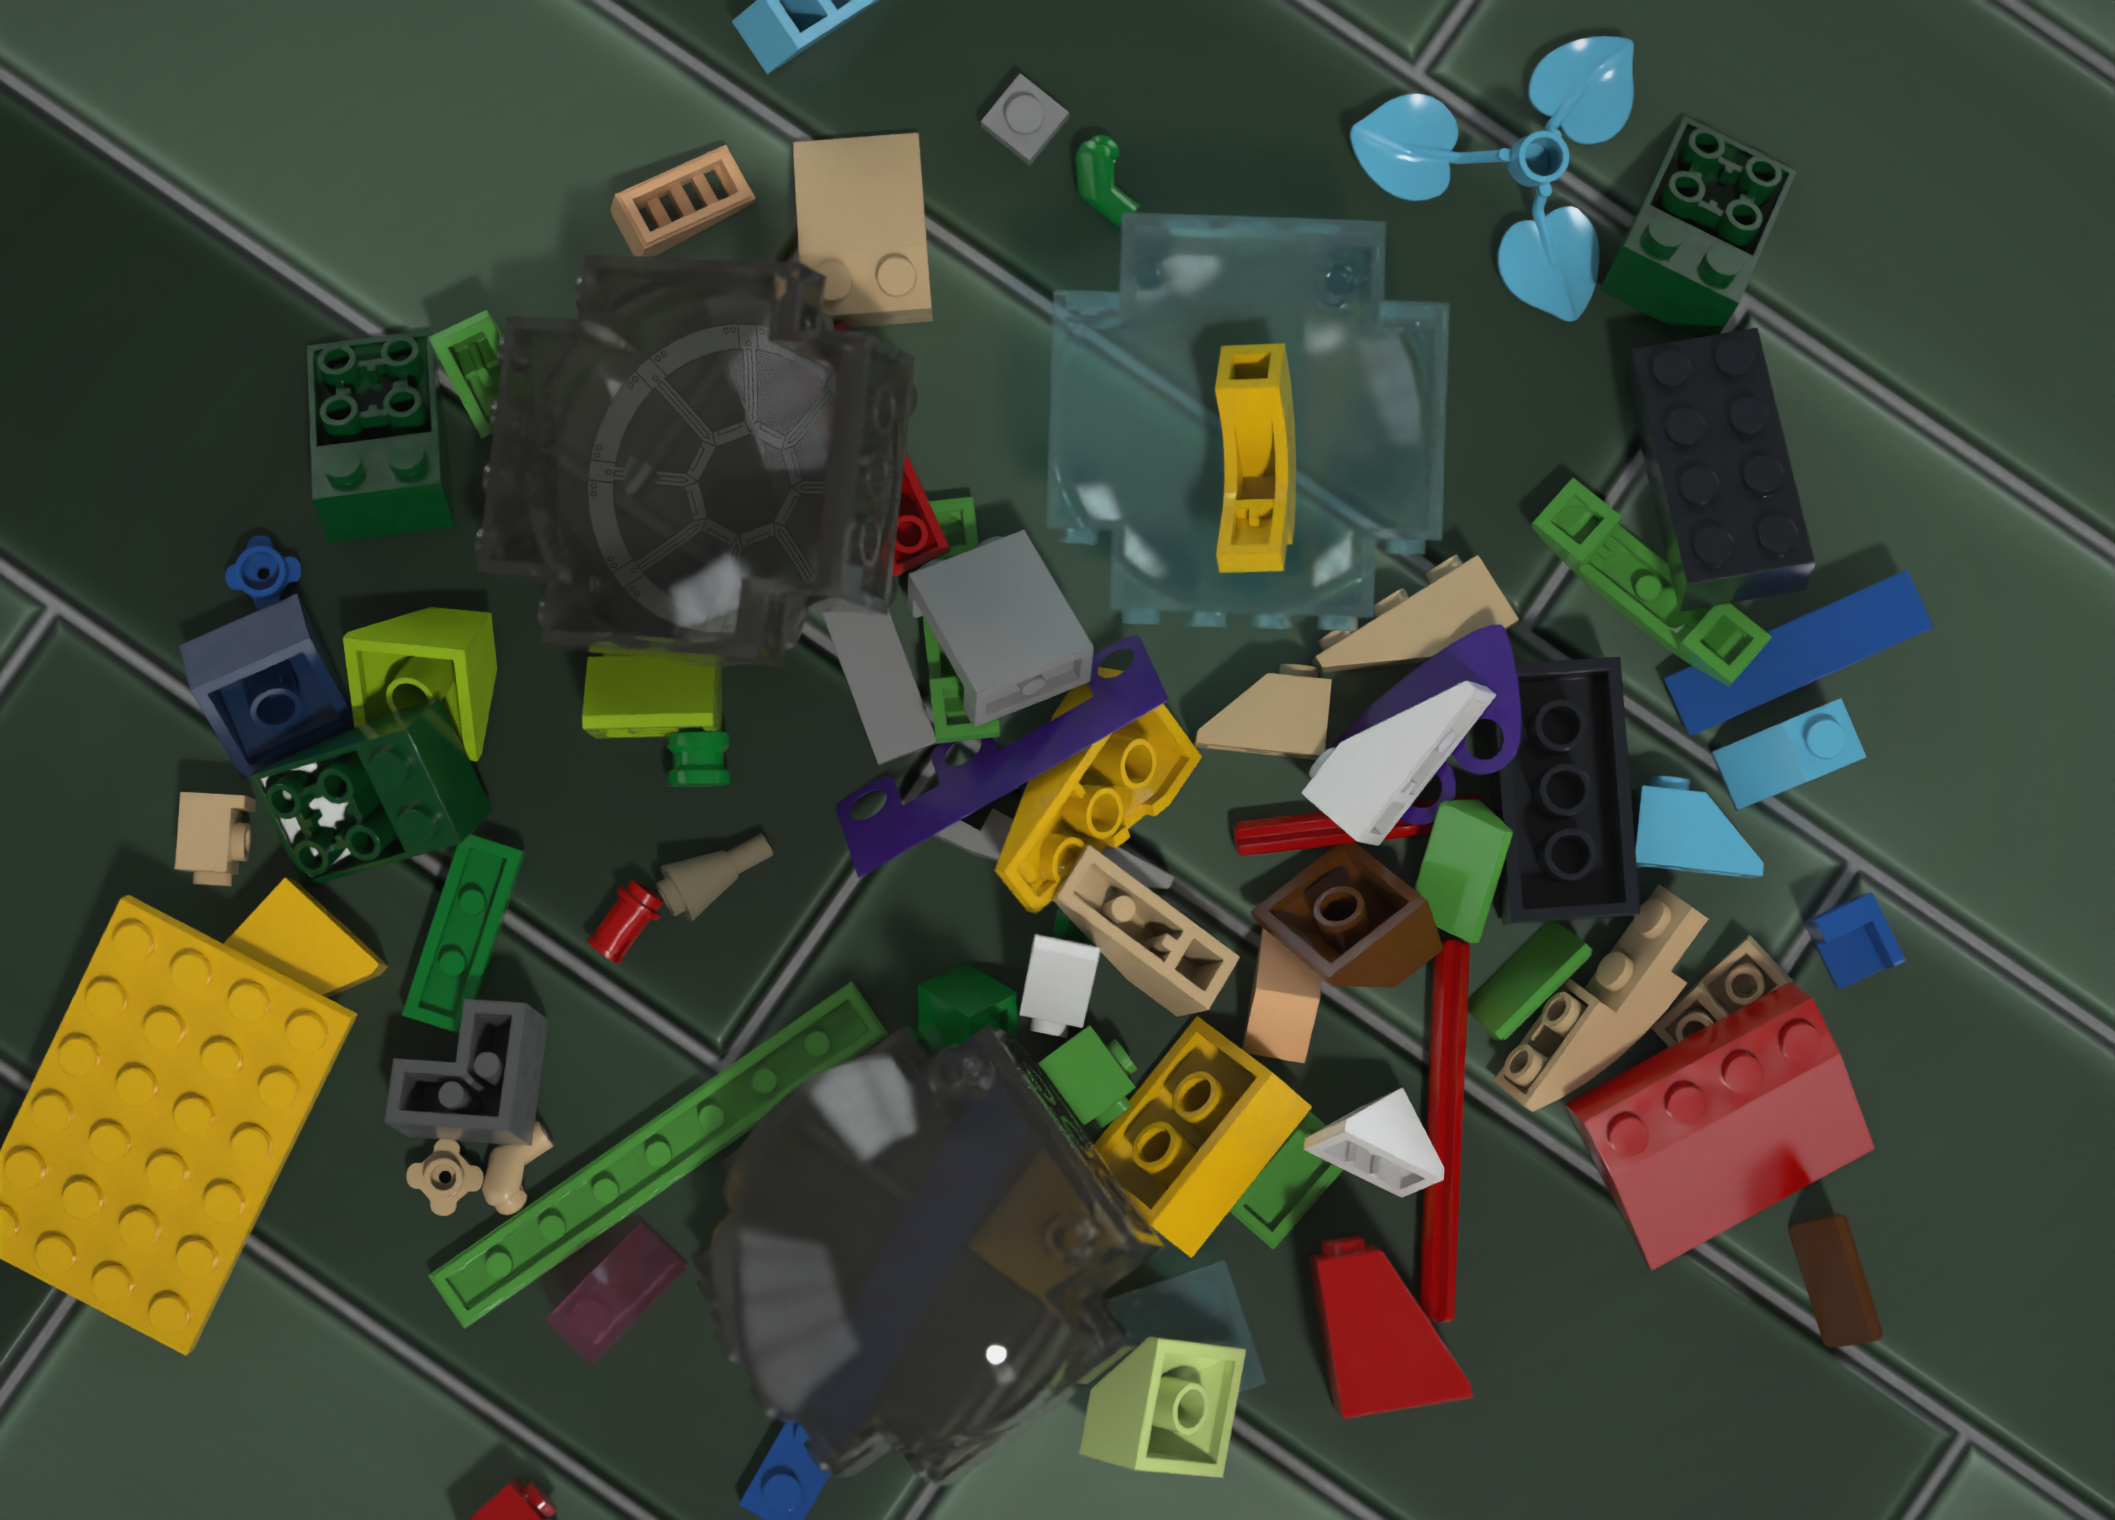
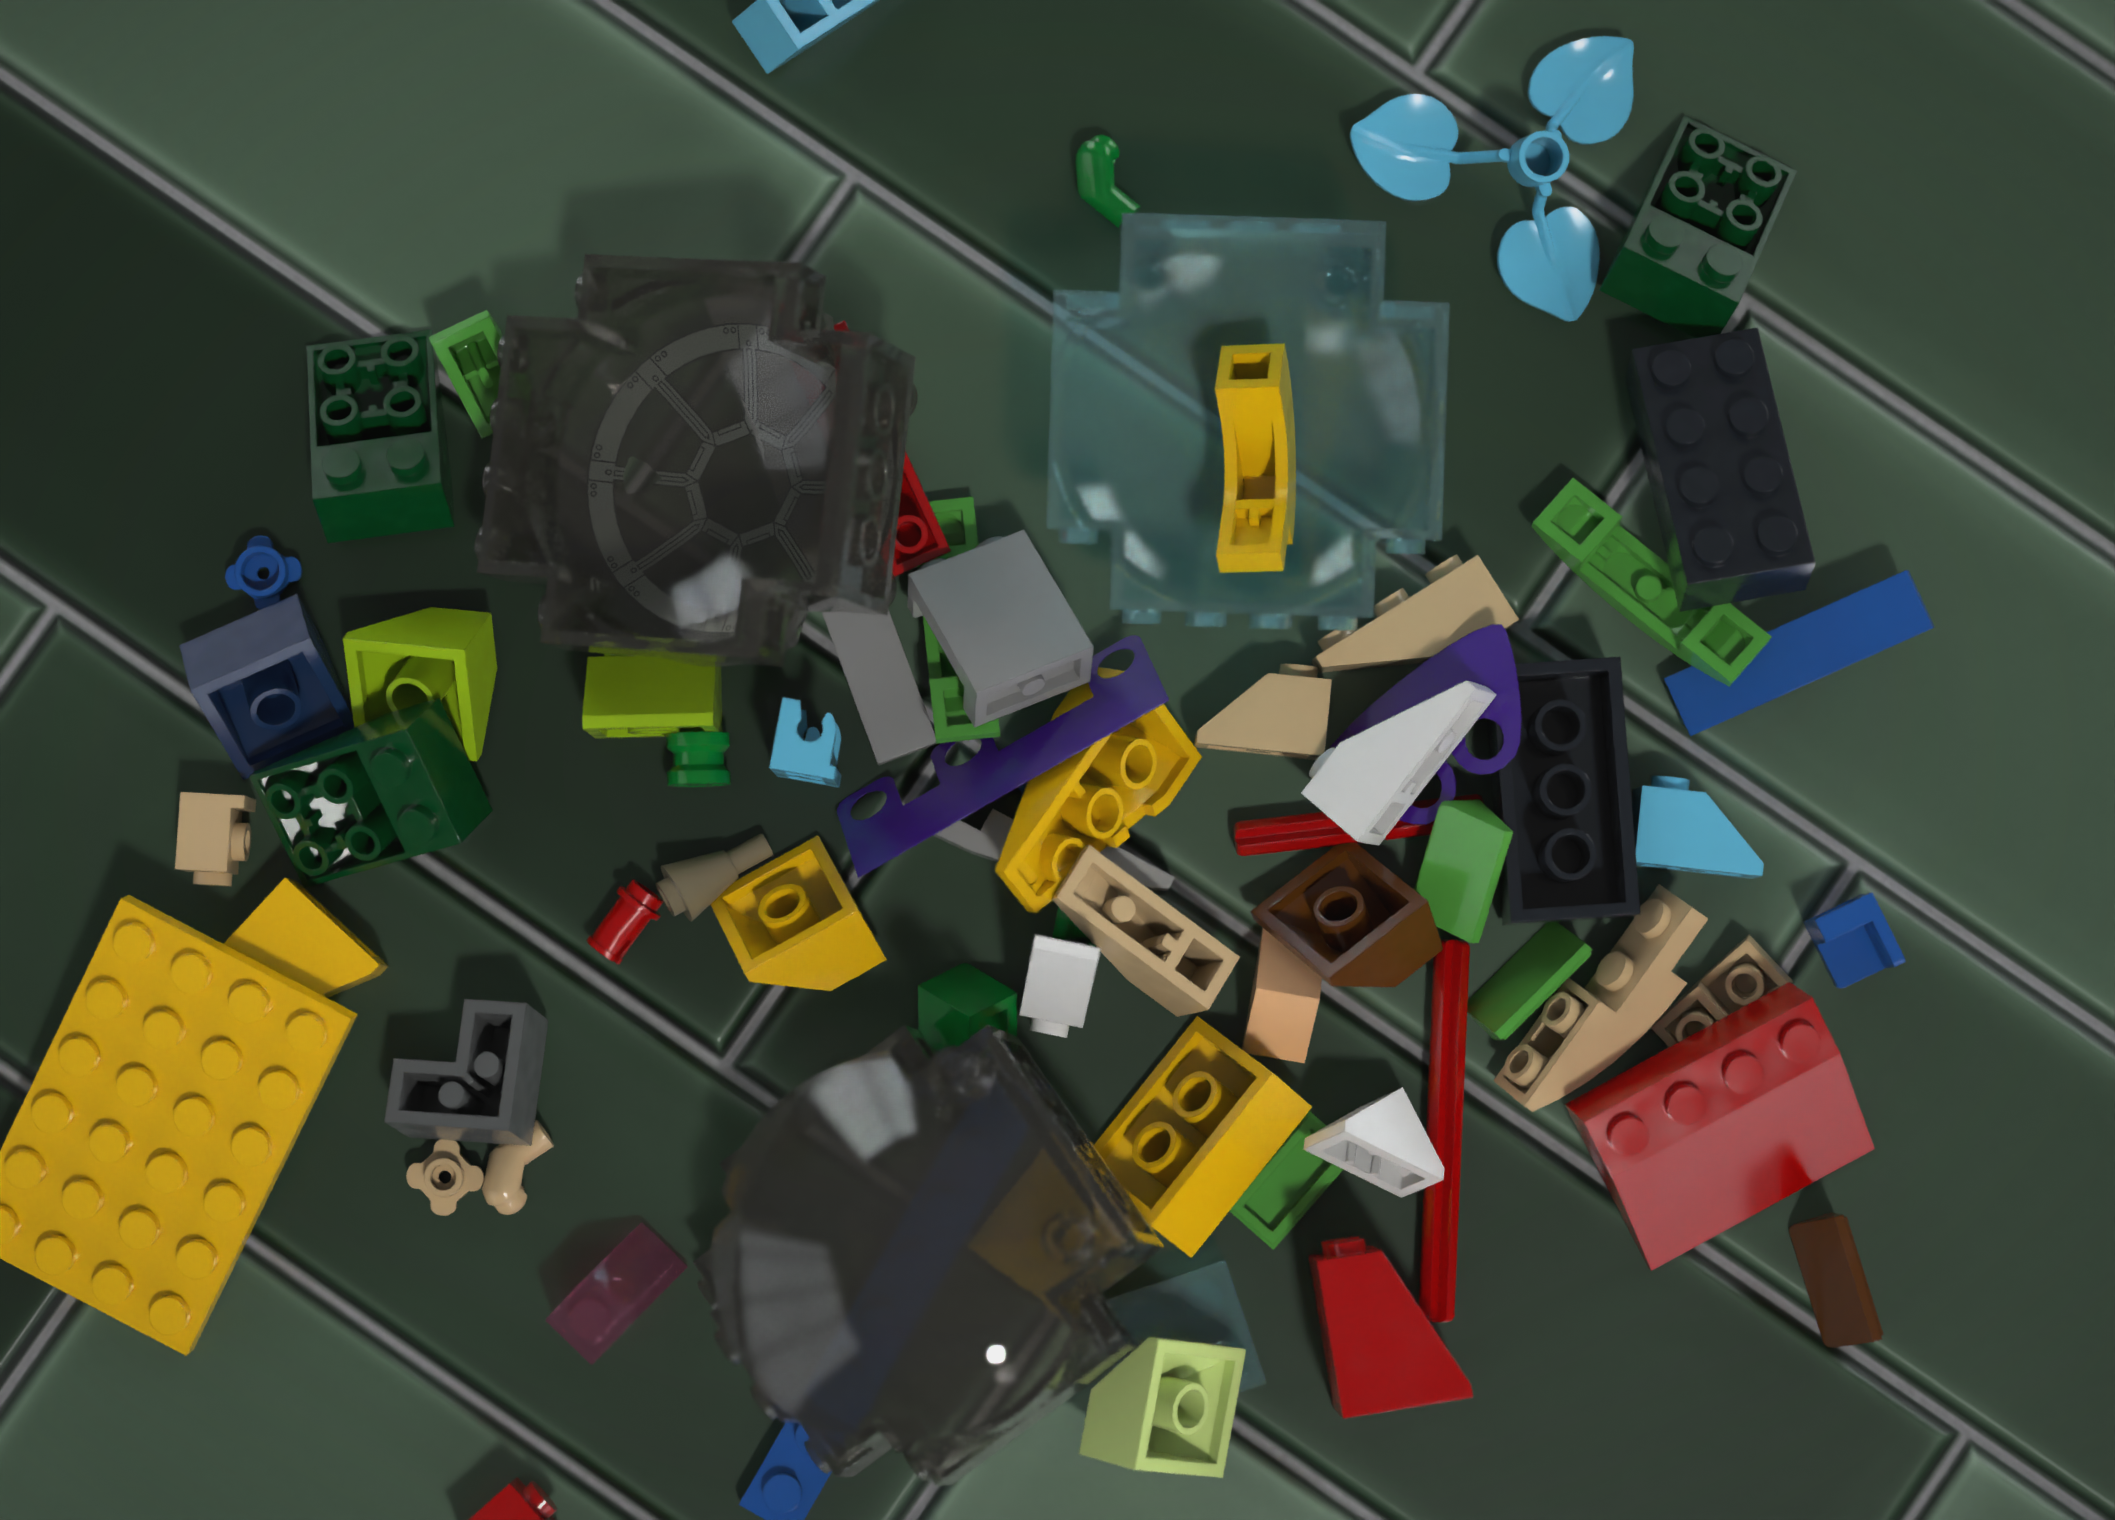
green plate [402,834,526,1034] -> none
bright green tile [428,981,889,1329] -> none
light nougat slope [610,145,756,263] -> none
tan slope [793,133,933,331] -> none
light grey plate [981,73,1069,166] -> none
bright green brick [1038,1025,1138,1128] -> none
medium azure slope [1711,698,1866,811] -> none
none -> yellow slope [710,835,887,991]
none -> medium azure hinge [769,697,842,788]

